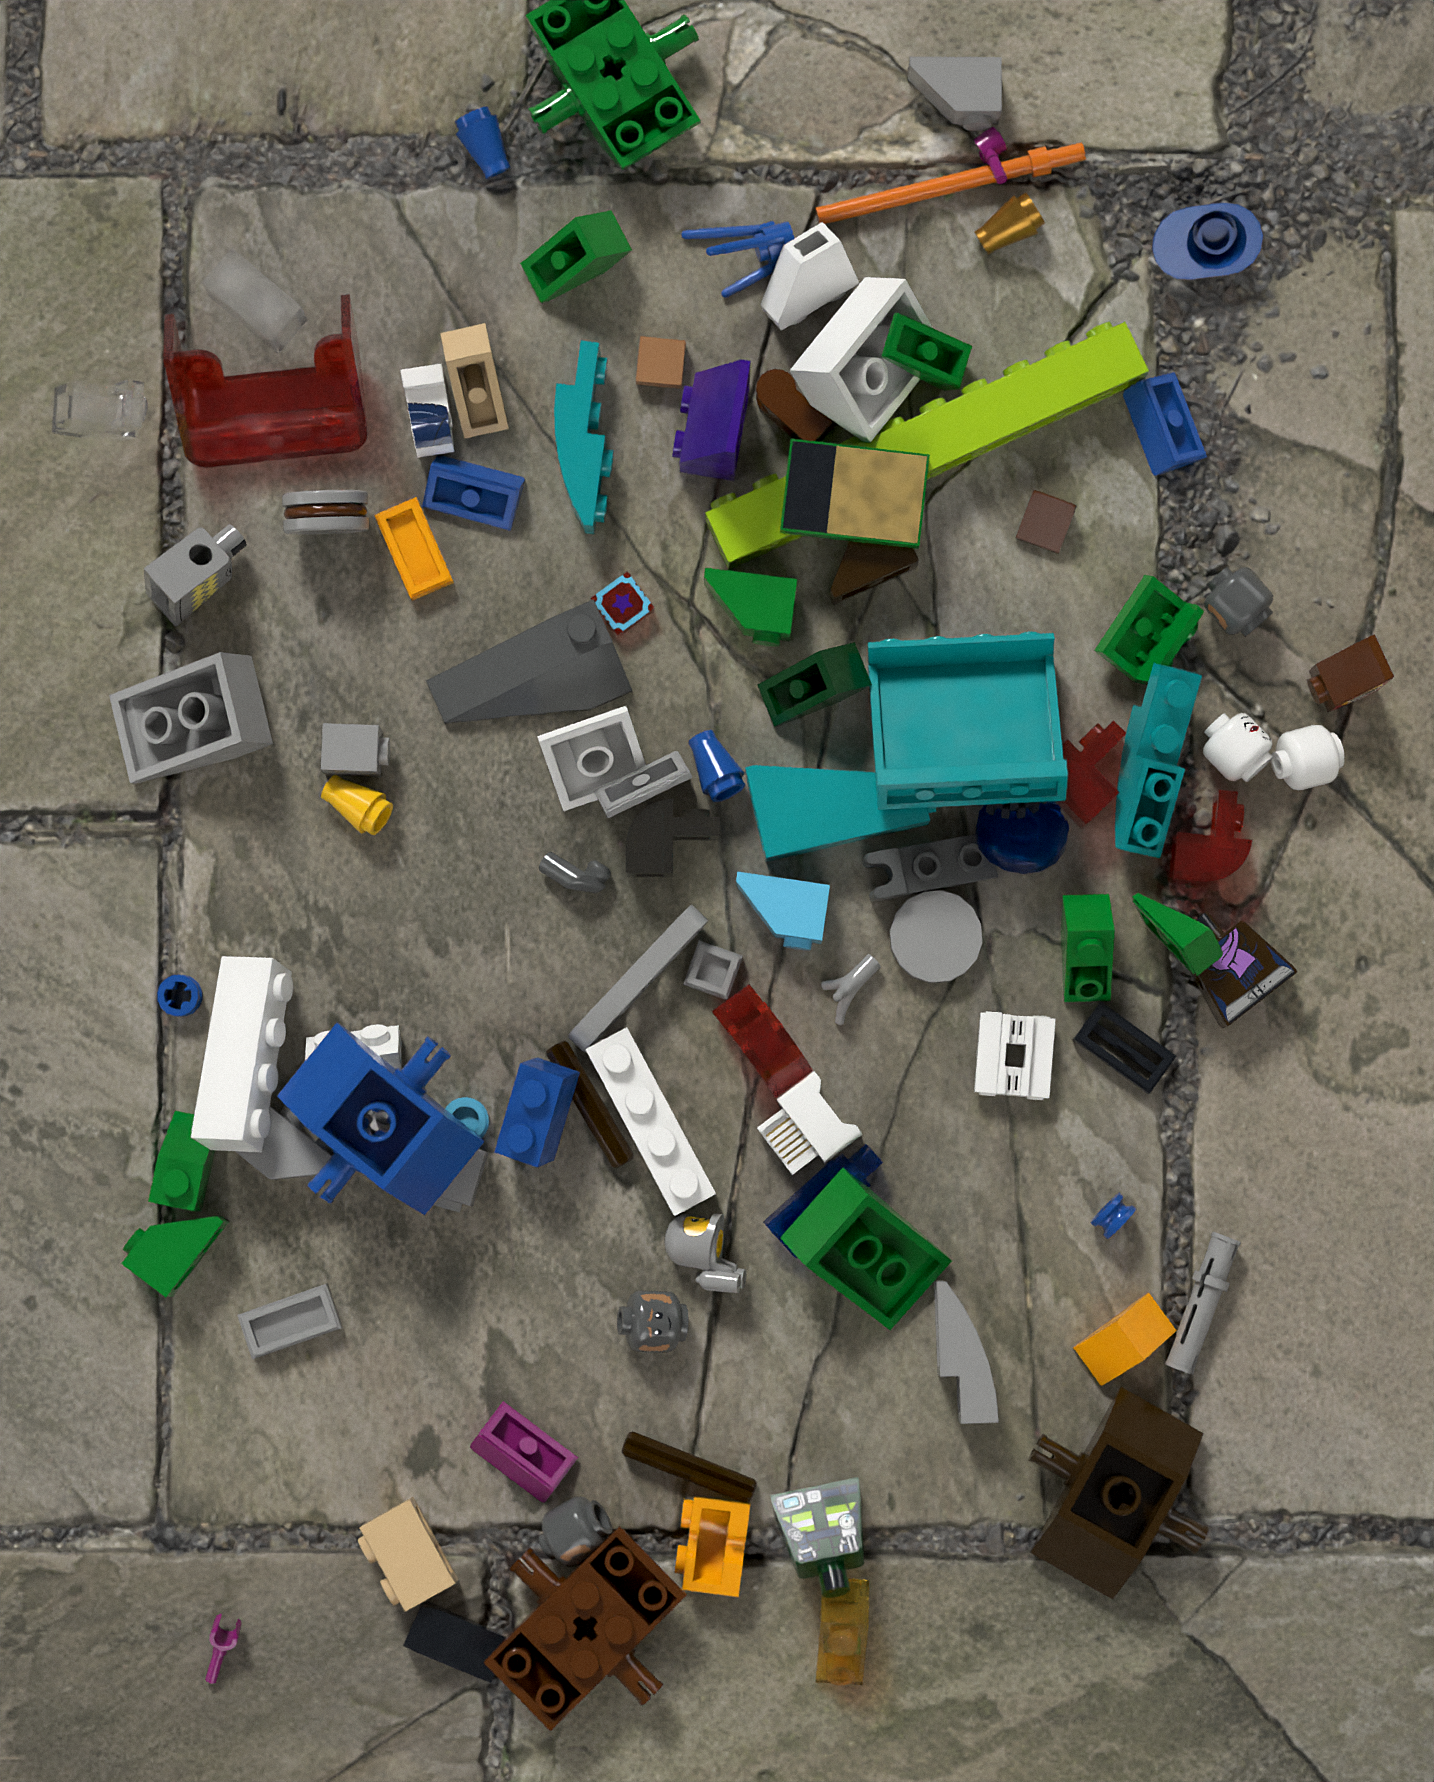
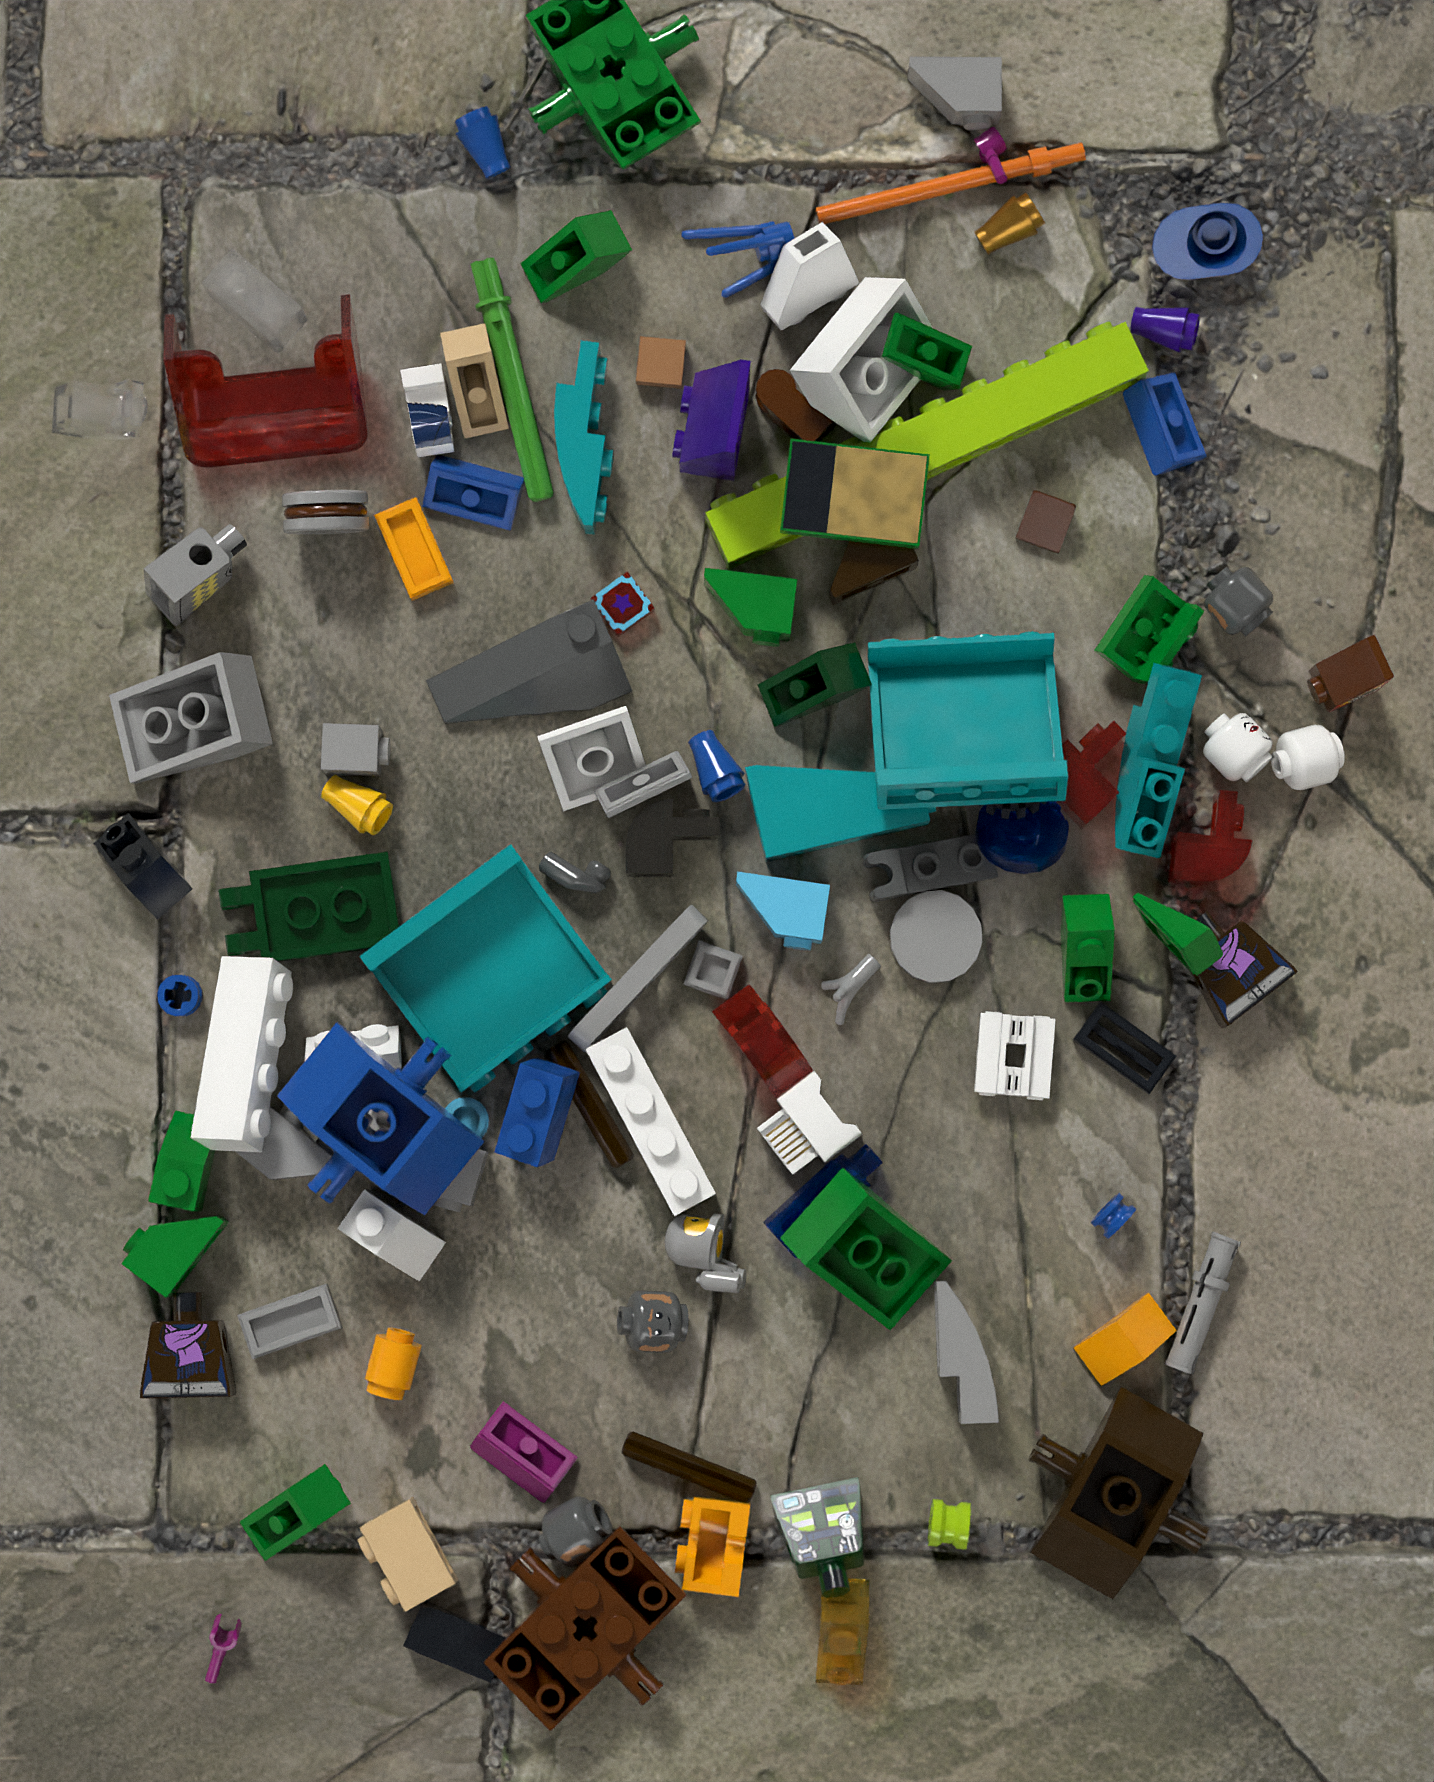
none -> black slope [93,813,193,920]
none -> torso [140,1292,236,1399]
none -> dark green tile [218,851,399,962]
none -> green slope [239,1464,351,1561]
none -> white slope [337,1189,446,1281]
none -> teal panel [359,844,612,1093]
none -> light orange brick [365,1327,422,1400]
none -> bright green axle [471,258,554,502]
none -> lime wheel [928,1499,971,1550]
none -> dark purple cone [1130,307,1200,353]

